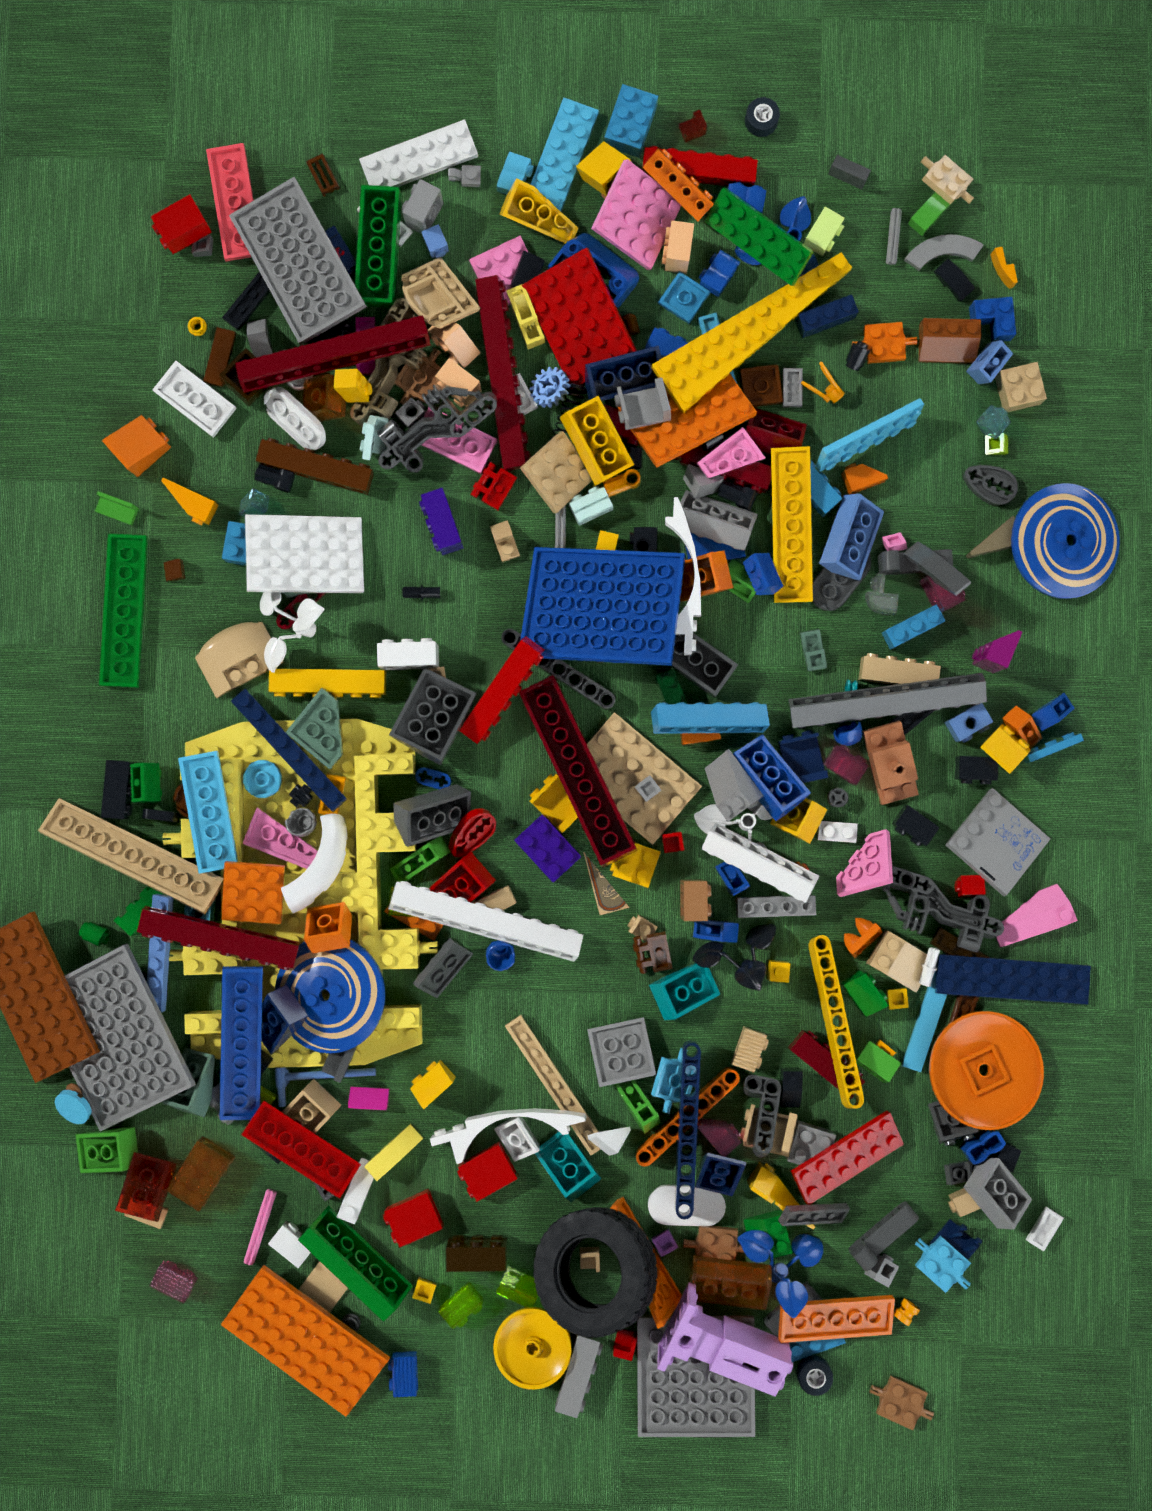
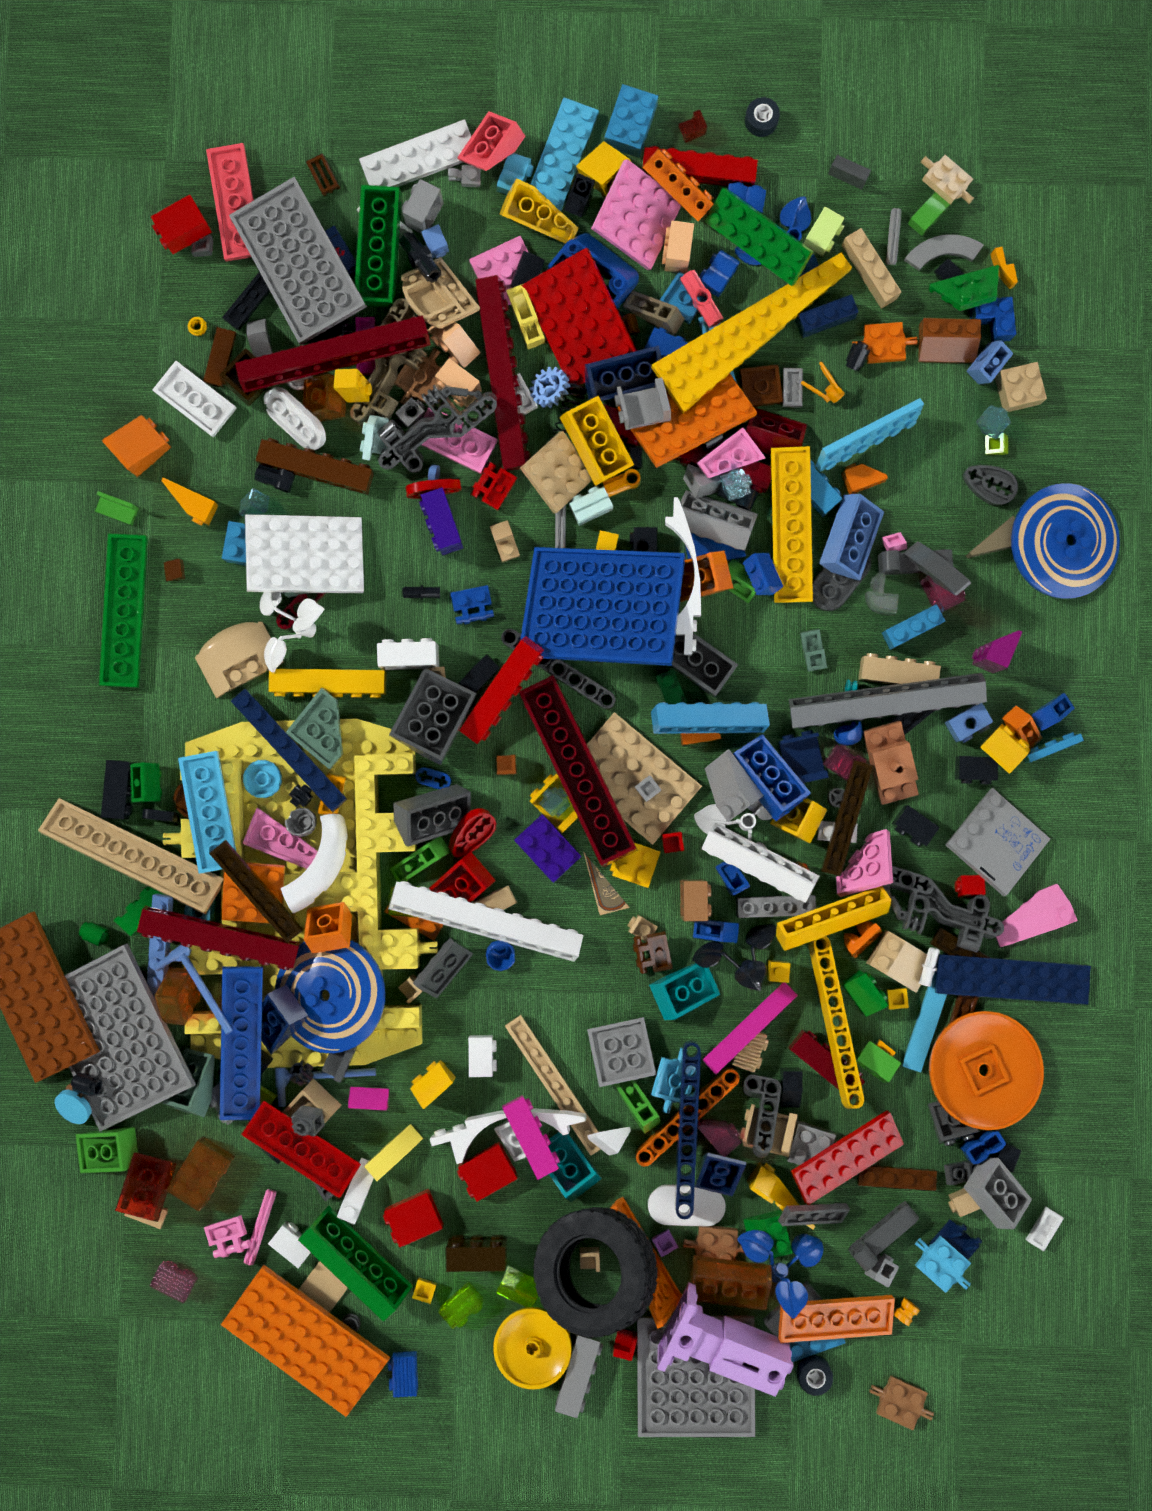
none -> black brick [71,1072,103,1096]
none -> medium blue bar [153,945,233,1035]
none -> clear orange brick [154,967,200,1025]
none -> bright pink plate [204,1215,251,1258]
none -> dark brown plate [209,840,303,943]
none -> black gear [289,1060,314,1087]
none -> dark grey brick [292,1105,325,1136]
none -> tan panel [398,974,423,1004]
none -> black piece [399,232,441,283]
none -> red piece [405,479,462,499]
none -> medium blue tile [428,465,440,480]
none -> blue plate [451,585,494,625]
none -> coral slope [457,111,525,171]
none -> black slope [459,654,501,693]
none -> white brick [468,1035,497,1077]
none -> dark orange panel [497,754,517,775]
none -> dark pink brick [502,1095,560,1180]
none -> clear light blue brick [539,787,571,817]
none -> black slope [564,172,596,217]
none -> dark tan slope [623,290,685,335]
none -> coral piece [680,270,724,328]
none -> dark pink tile [703,982,798,1074]
none -> clear light blue brick [720,468,752,501]
none -> yellow brick [776,886,891,951]
none -> dark brown plate [821,759,873,876]
none -> tan brick [841,228,901,309]
none -> reddish brown plate [857,1165,937,1191]
none -> green wing [928,265,999,311]

